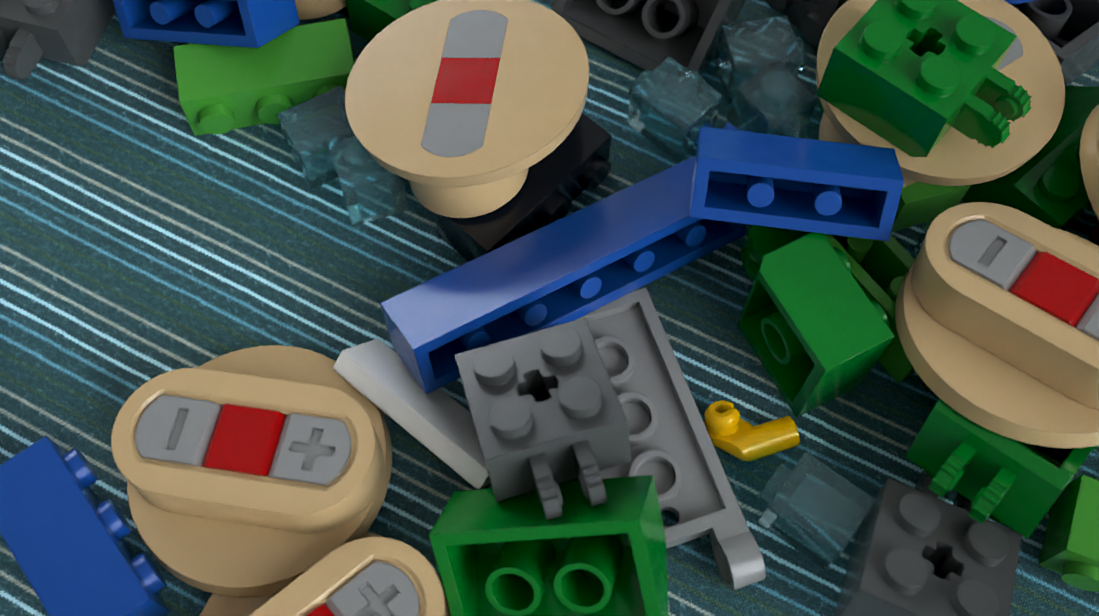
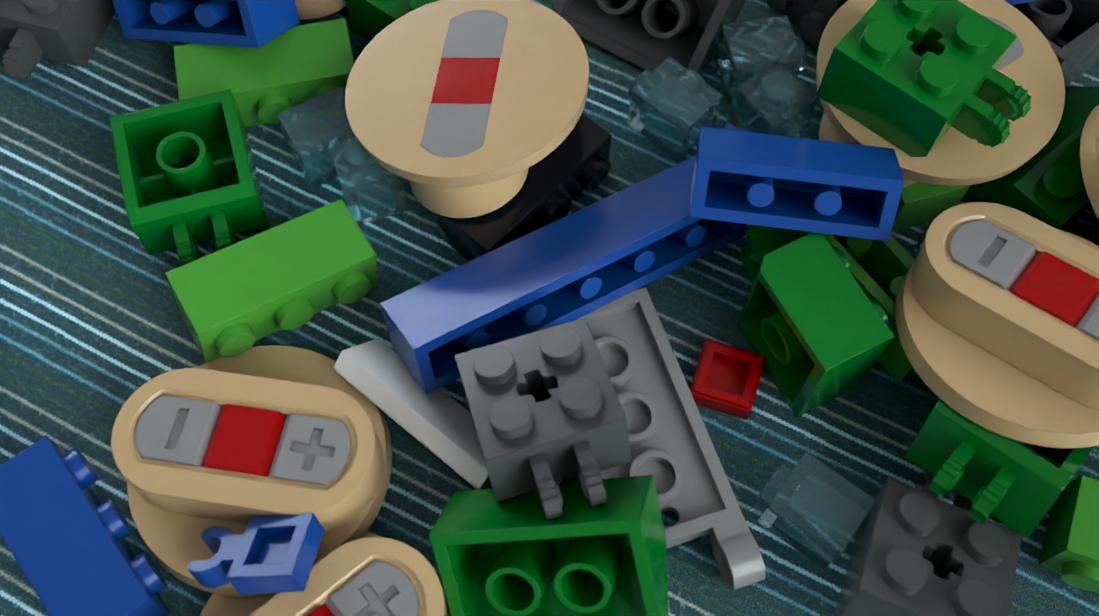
yellow arm [704,400,800,462] -> none
none -> green hinge [109,89,269,266]
none -> bright green brick [165,199,377,363]
none -> blue plate [187,513,325,594]
none -> red tile [690,338,766,420]

